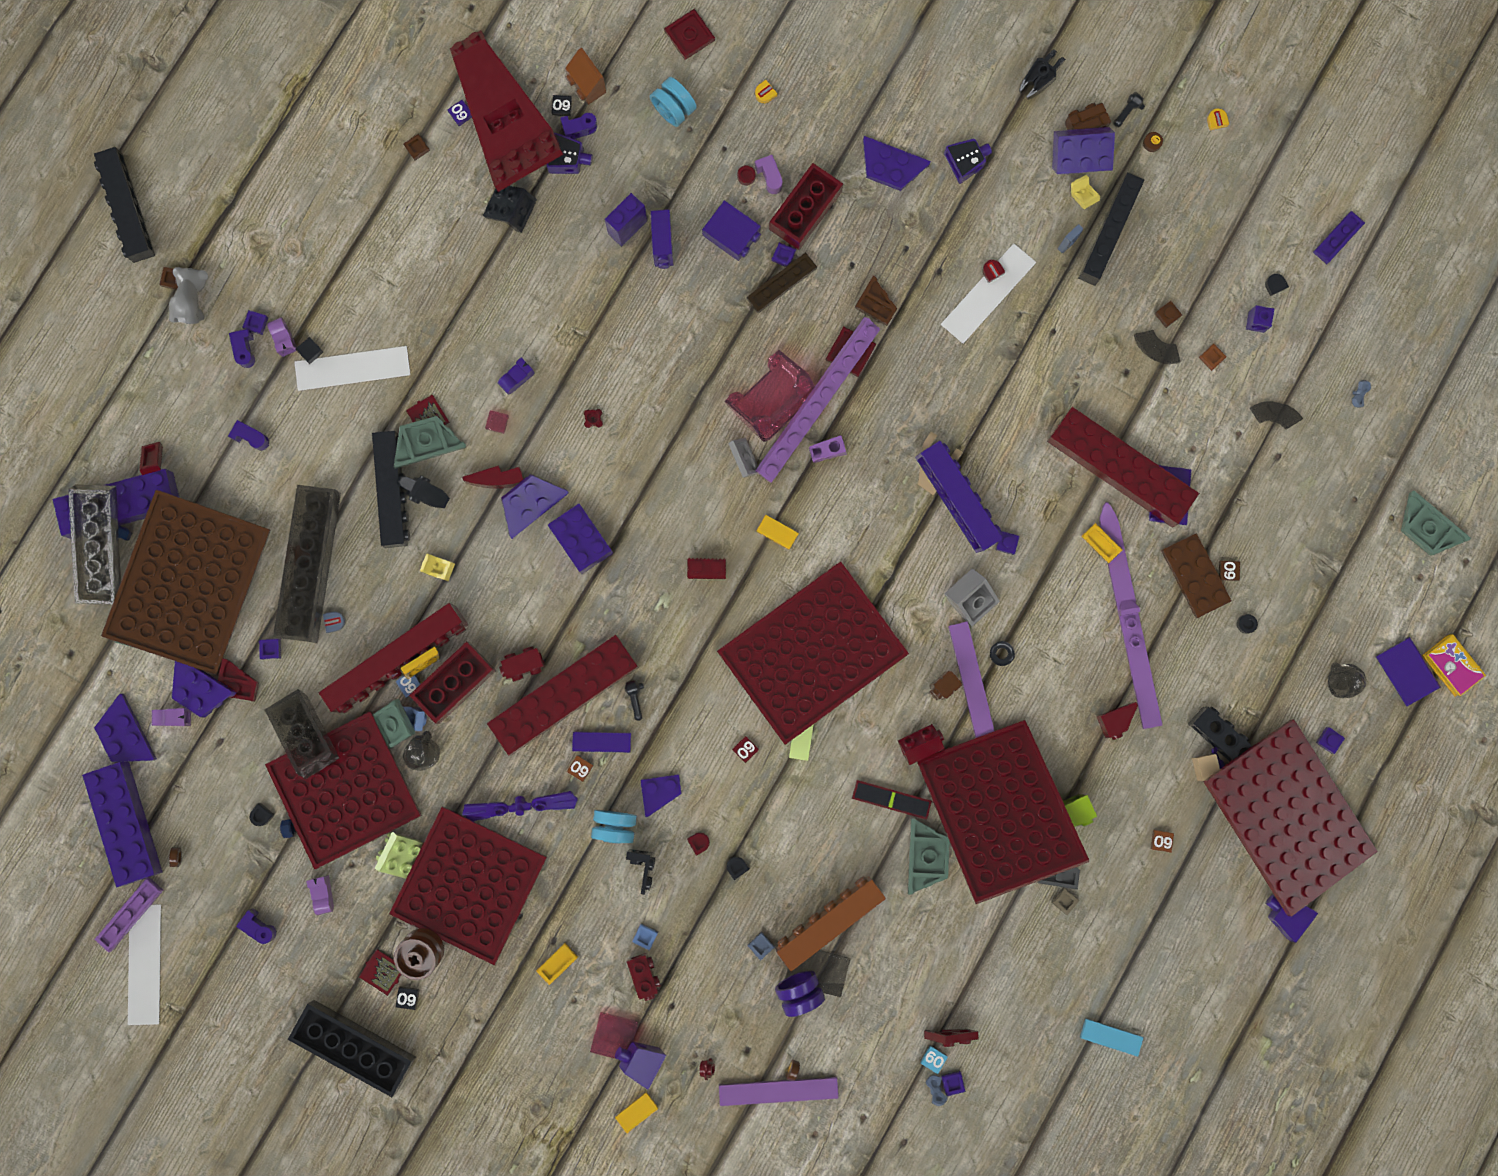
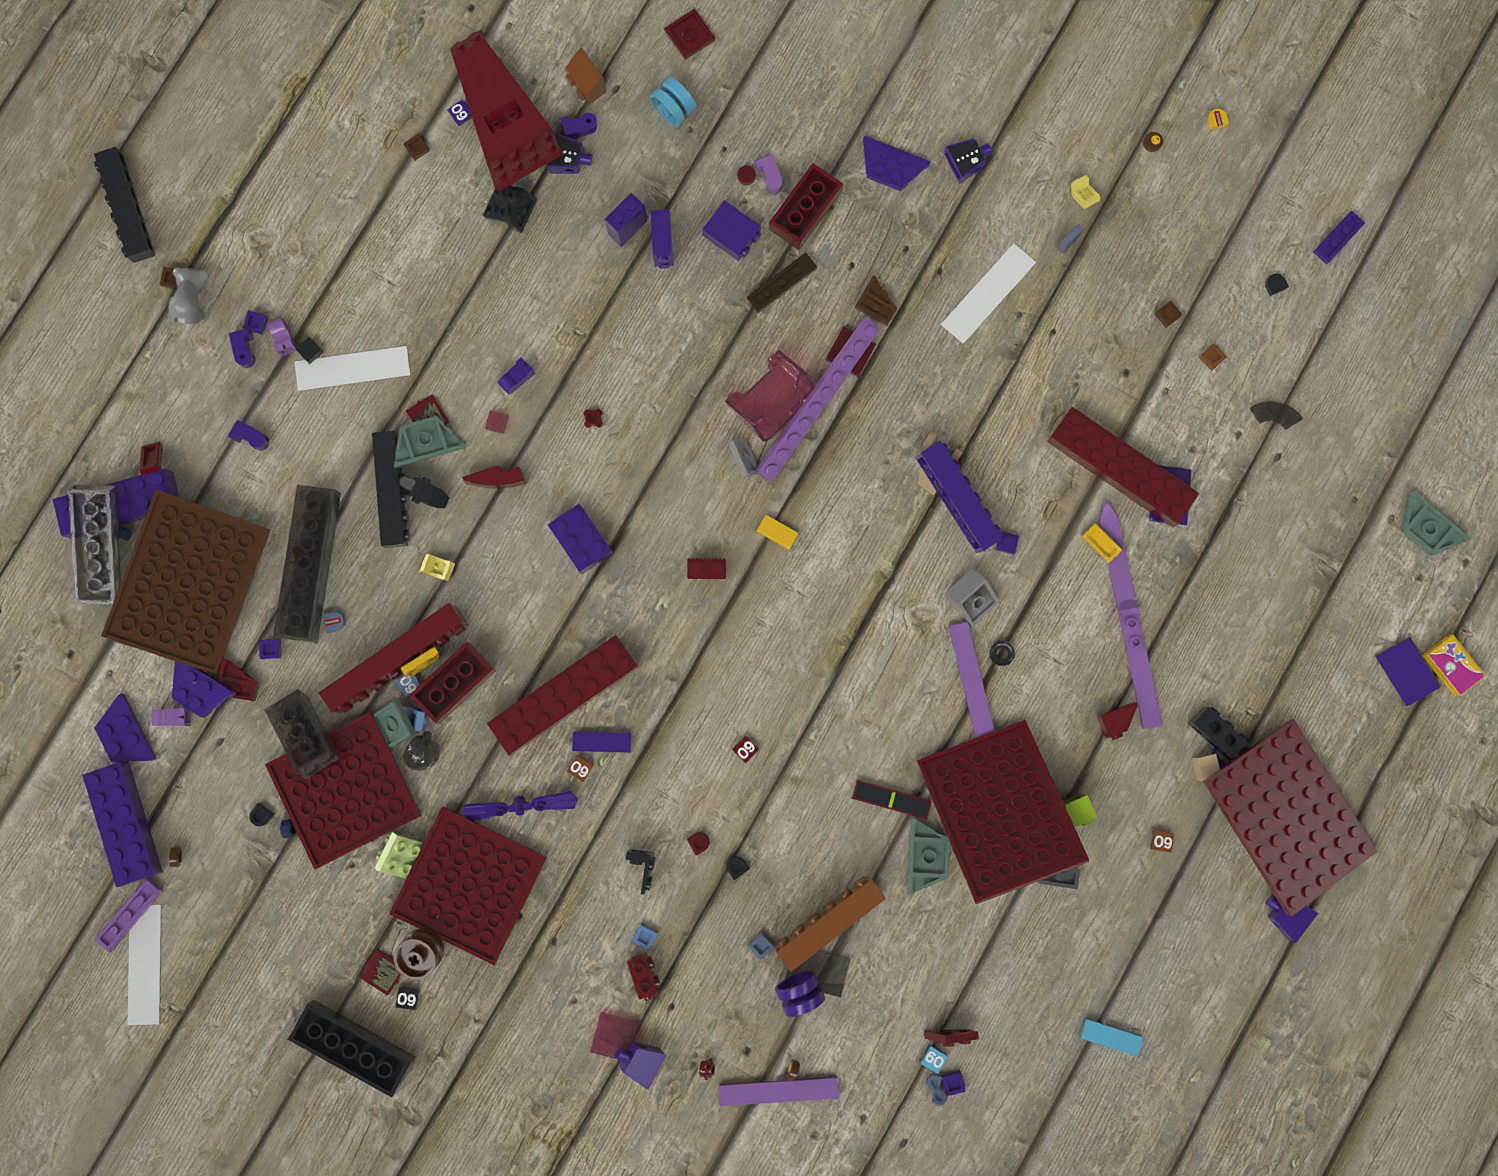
dark purple leg [236,908,277,944] -> none
medium lavender leg [306,875,334,915] -> none
dark red brick [499,646,546,682] -> none
dark purple wing [501,474,569,539] -> none
yellow tile [536,943,579,985] -> none
black tile [552,95,572,117] -> none
medium azure wheel [591,810,637,844] -> none
yellow tile [615,1091,659,1133] -> none
black piece [625,680,644,721] -> none
dark purple wing [640,775,682,817] -> none
dark red plate [717,561,909,745] -> none
yellow tile [755,80,777,103] -> none
dark purple tile [771,242,796,267] -> none
yellowish green tile [789,724,814,761] -> none
medium lavender leg [809,435,847,463] -> none
dark red brick [898,724,944,765] -> none
reddish brown brick [929,671,962,700] -> none
dark red tile [982,260,1005,283] -> none
black hinge [1019,49,1066,100] -> none
dark tan tile [1051,887,1080,915] -> none
dark purple brick [1052,127,1115,174] -> none
reddish brown brick [1065,103,1111,130] -> none
black brick [1078,172,1145,286] -> none
black piece [1113,92,1145,128] -> none
clear smoke tile [1134,330,1181,364] -> none
reddish brown plate [1161,533,1232,618] -> none
reddish brown tile [1219,561,1240,581] -> none
black tile [1237,614,1258,634] -> none
dark purple brick [1246,305,1274,333] -> none
dark purple plate [1316,727,1345,754] -> none
clear smoke piece [1328,662,1367,698] -> none
sand blue piece [1352,380,1371,408] -> none

